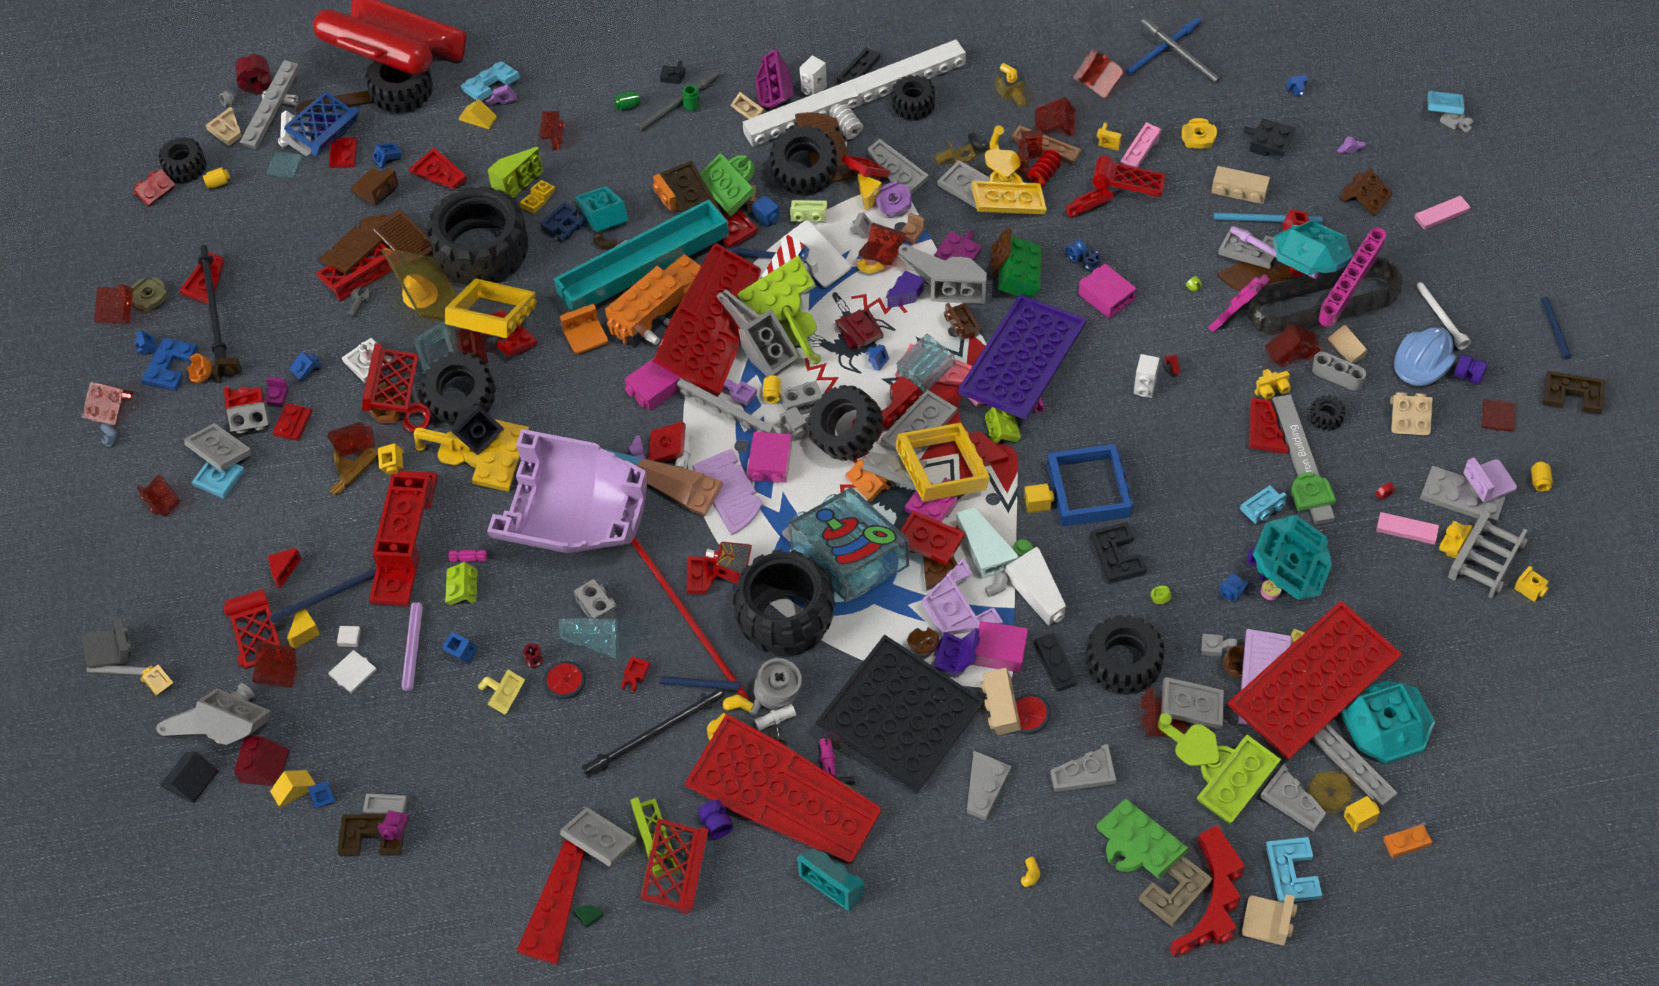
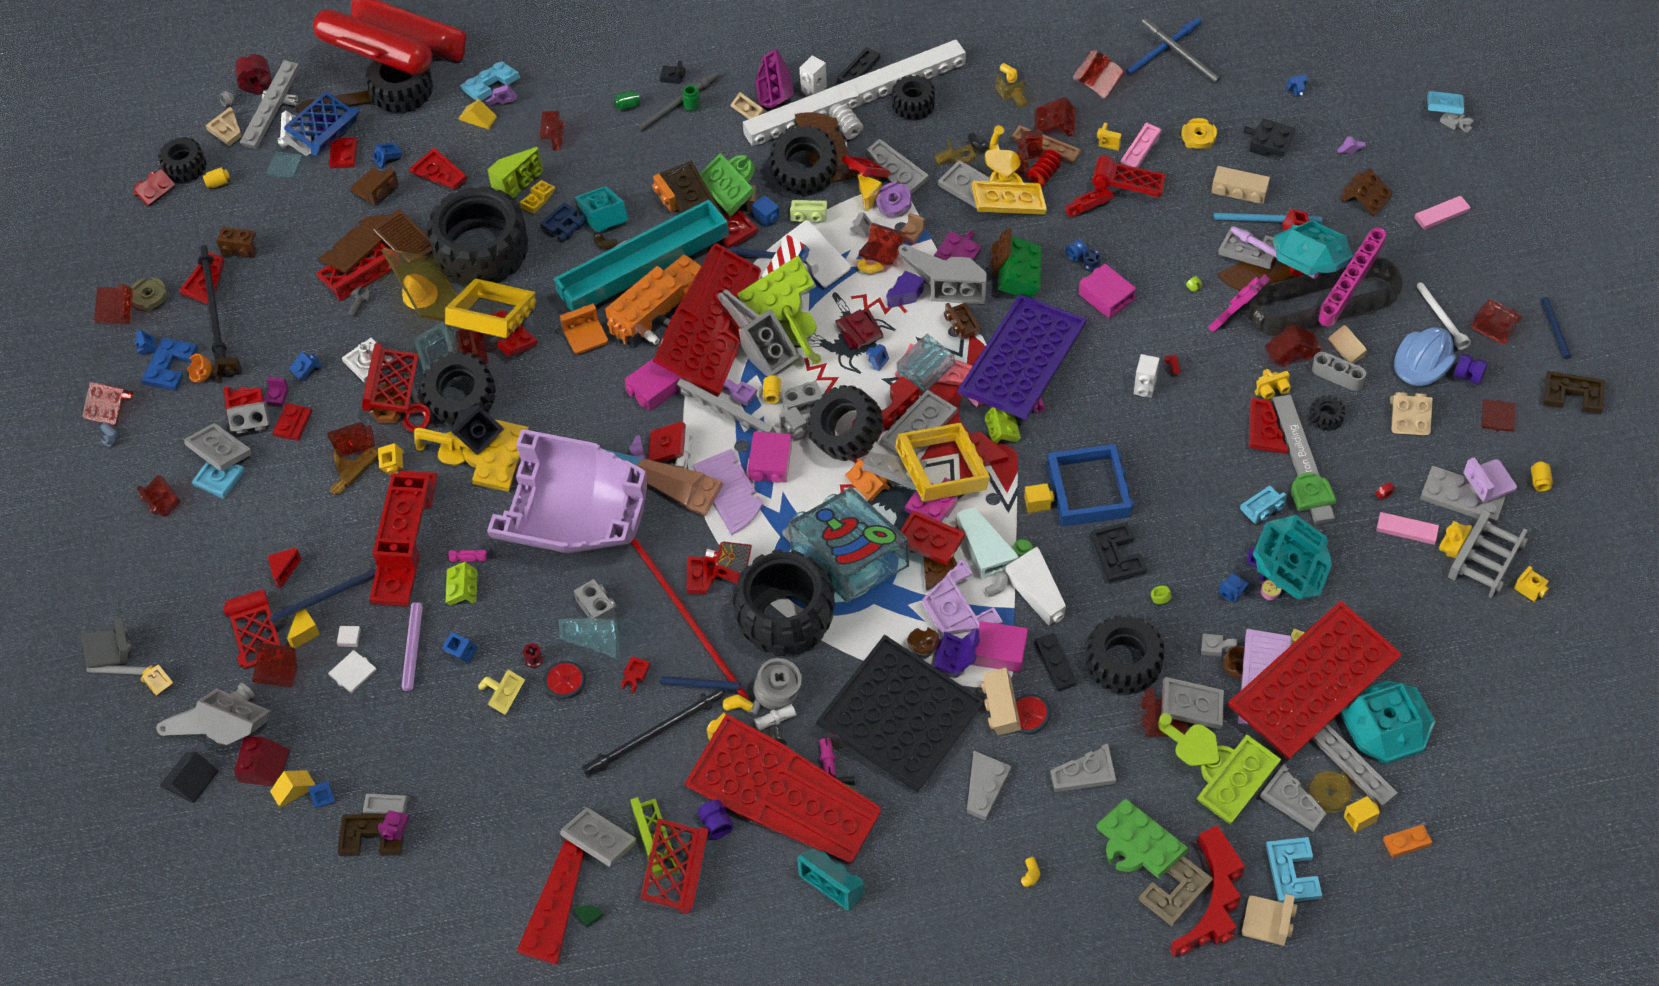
none -> reddish brown bracket [216,227,257,258]
none -> clear red brick [1472,299,1523,345]

